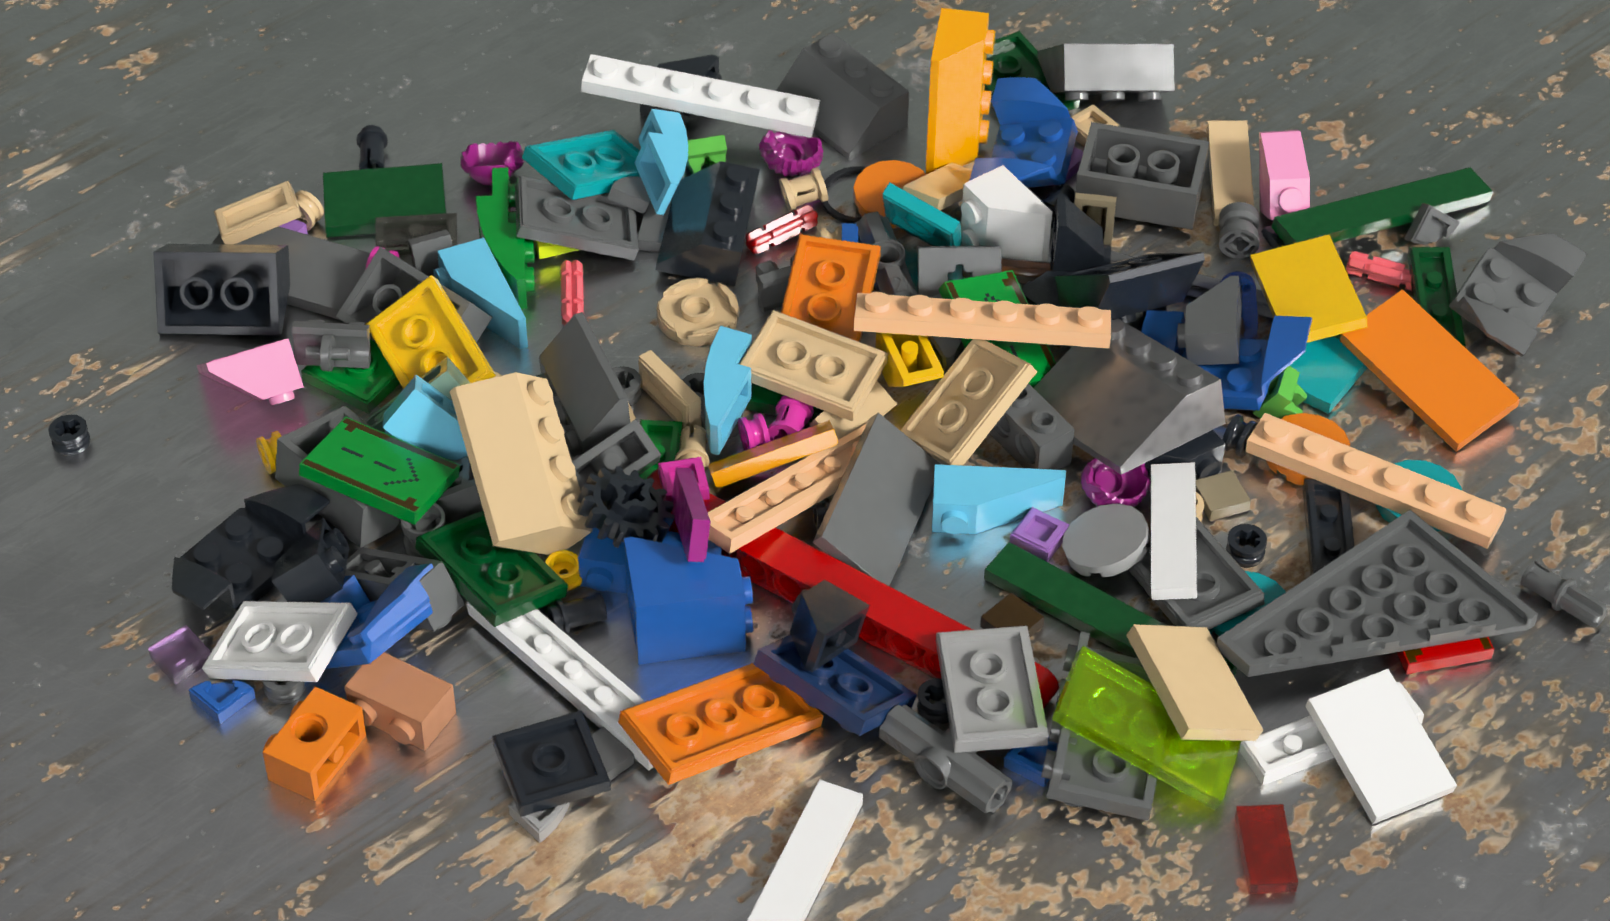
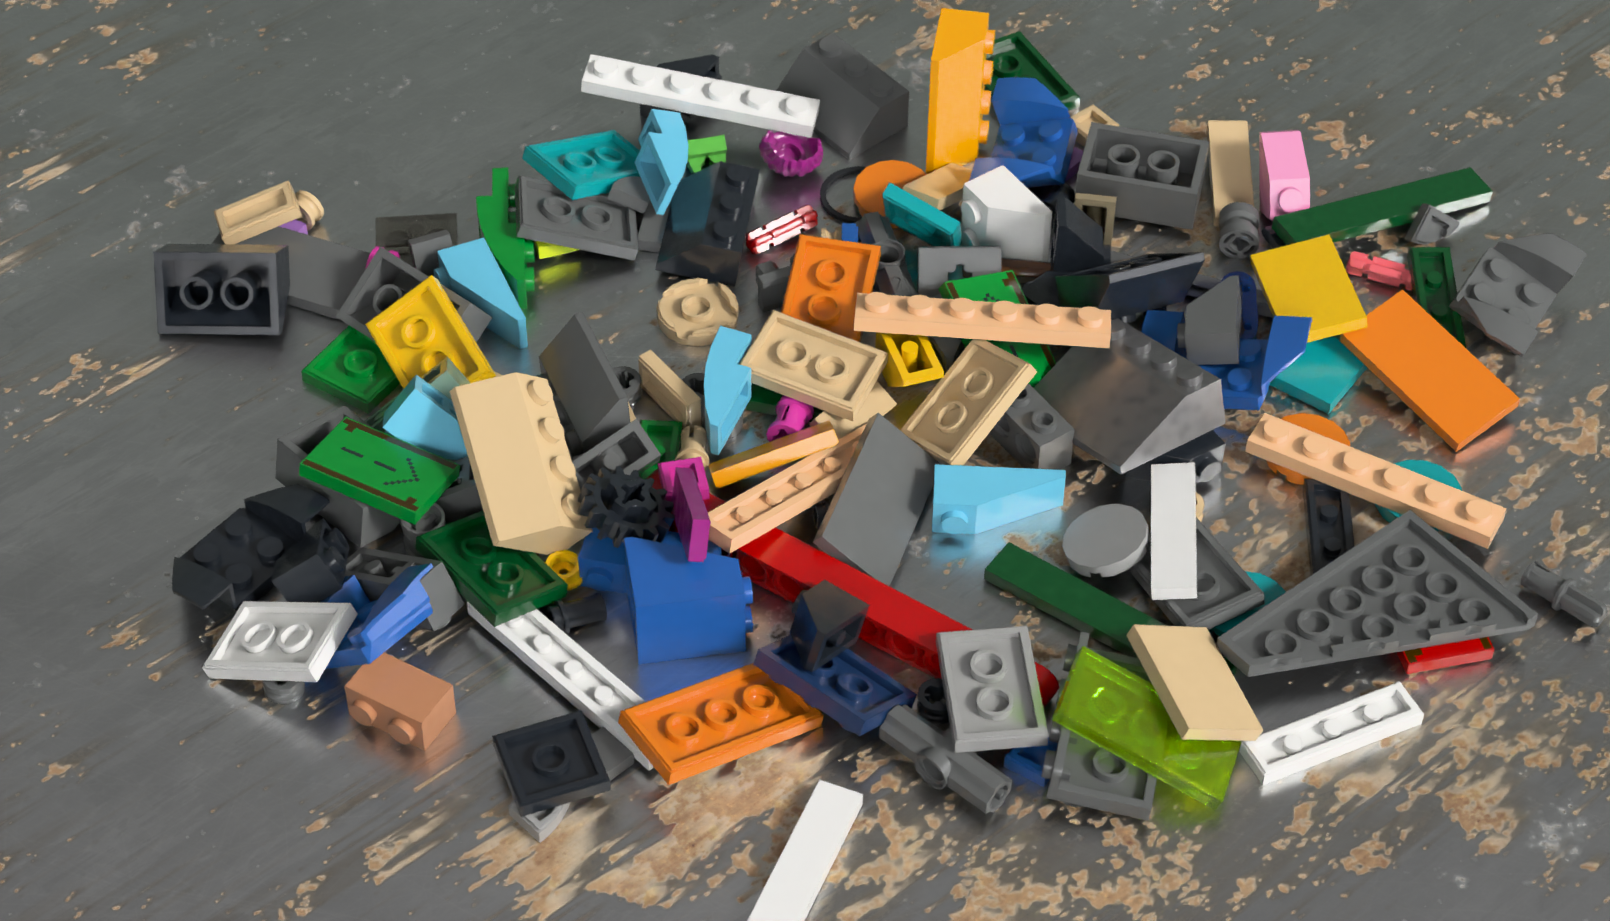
black bush [48,415,91,456] -> none
clear purple tile [148,625,211,685] -> none
blue tile [189,680,255,724] -> none
bright pink slope [197,338,304,405] -> none
yellow bush [256,431,282,474] -> none
orange brick [263,687,366,801] -> none
dark grey hips [292,319,371,372] -> none
dark green tile [323,163,447,238] -> none
black pin [356,125,388,170] -> none
magenta hair [460,141,525,186] -> none
coral axle [561,260,584,326] -> none
dark pink bush [738,413,770,451] -> none
tan bush [779,167,828,212] -> none
dark brown tile [980,592,1044,638] -> none
medium lavender tile [1010,507,1069,562] -> none
slope [1038,44,1175,101] -> none
magenta hair [1081,457,1151,507] -> none
dark tan tile [1196,470,1251,521] -> none
black bush [1222,414,1258,458] -> none
black bush [1226,524,1267,568] -> none
clear red tile [1235,804,1298,894] -> none
bright green tile [1253,366,1307,419] -> none
white tile [1305,669,1457,824] -> none

